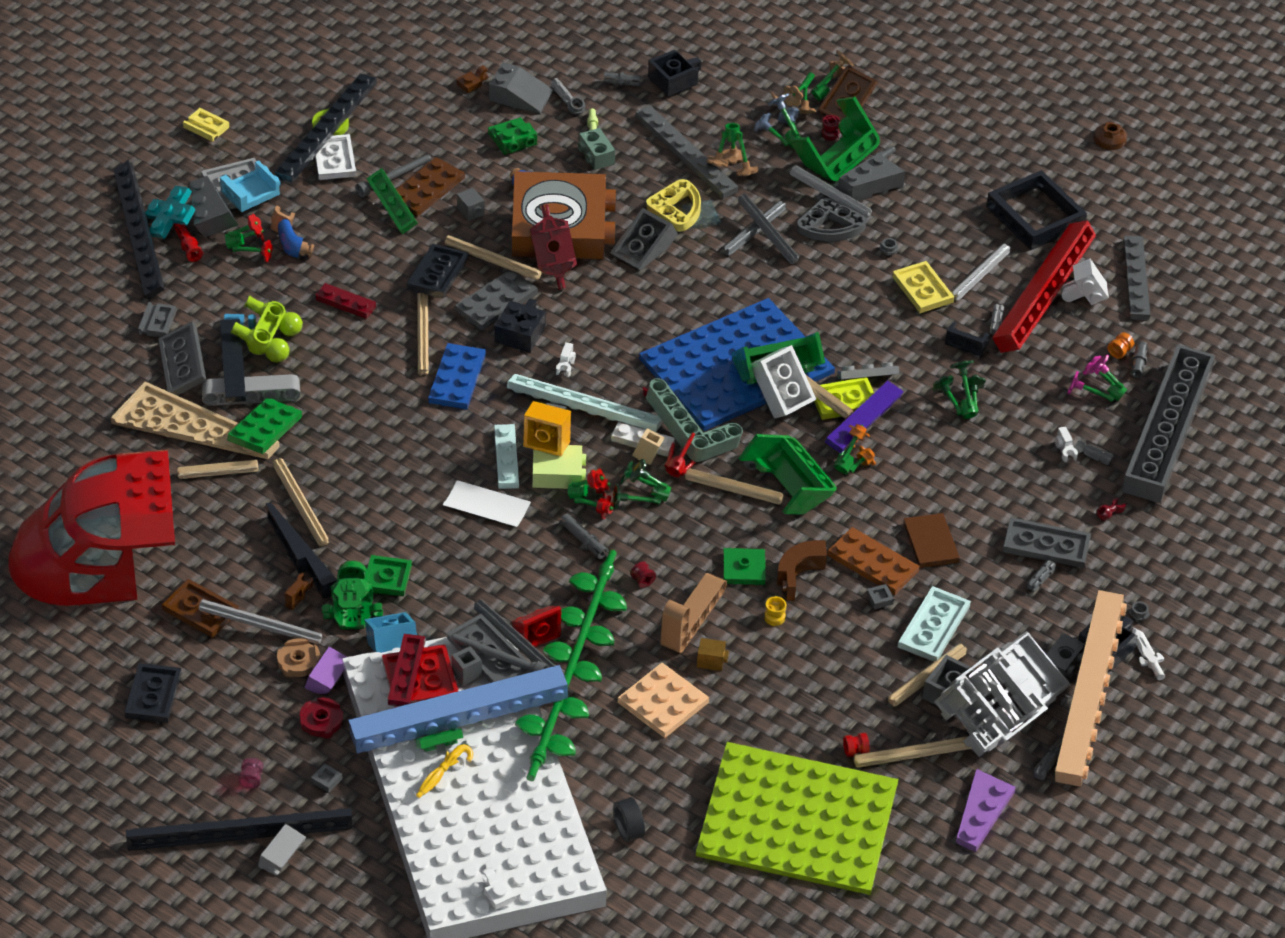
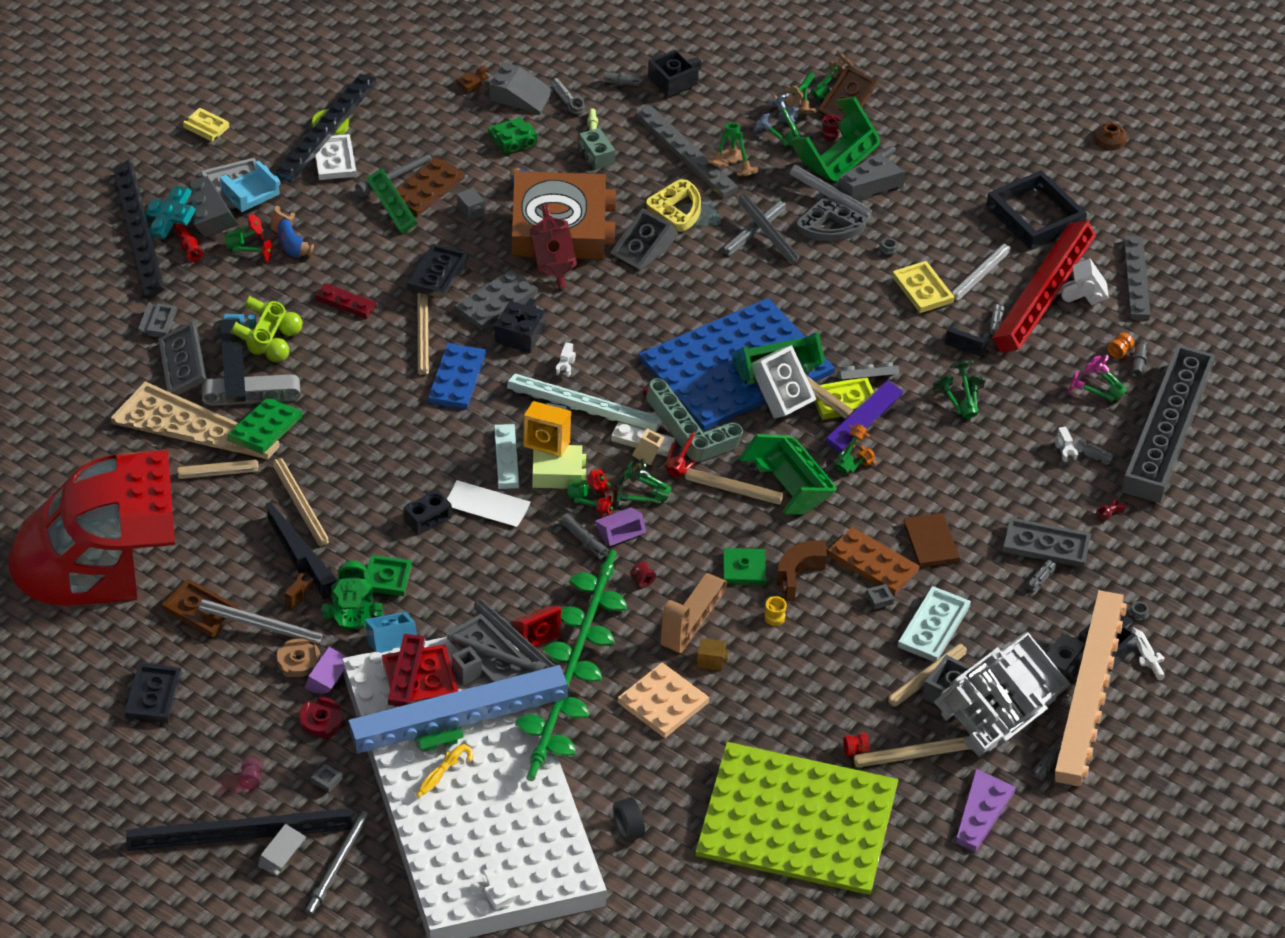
tan axle [445,236,542,280] -> none
none -> dark grey bar [304,811,369,916]
none -> black brick [403,489,452,535]
none -> medium lavender brick [595,507,646,546]

